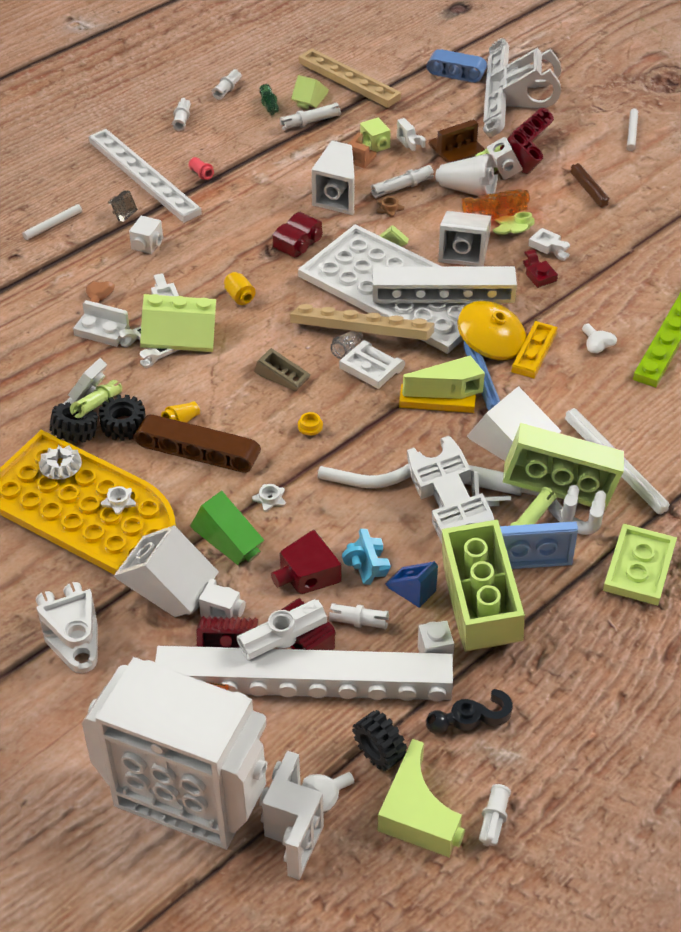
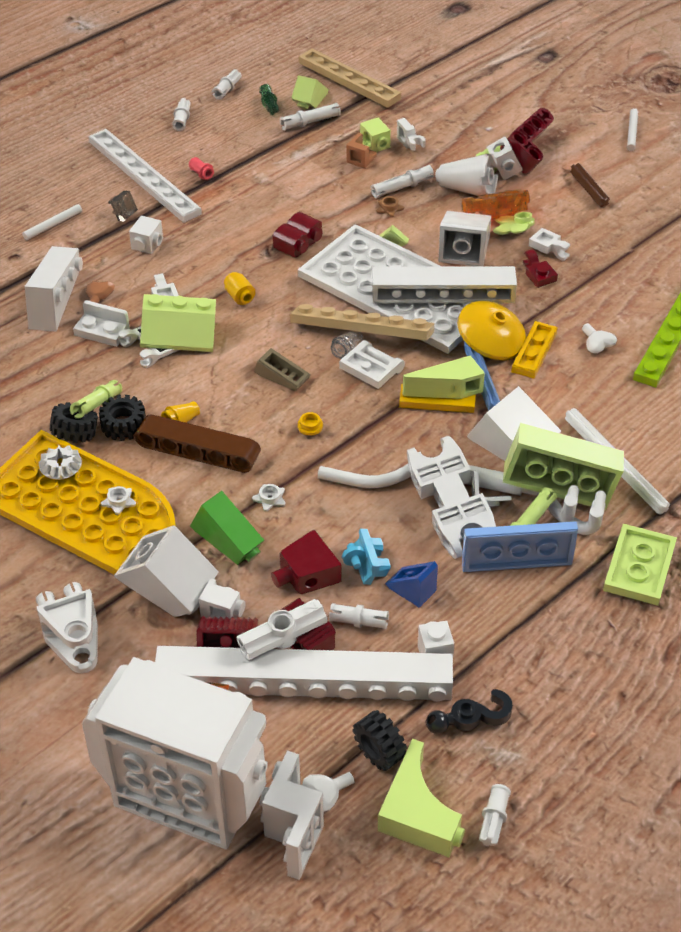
white wing [63,358,107,405] -> none
white slope [311,141,354,215] -> none
medium blue beam [426,49,487,83] -> none
reddish brown bracket [429,119,485,163] -> none
yellowish green brick [442,519,525,651] -> none
white piece [483,38,561,137] -> none
none -> white wedge [25,246,83,332]

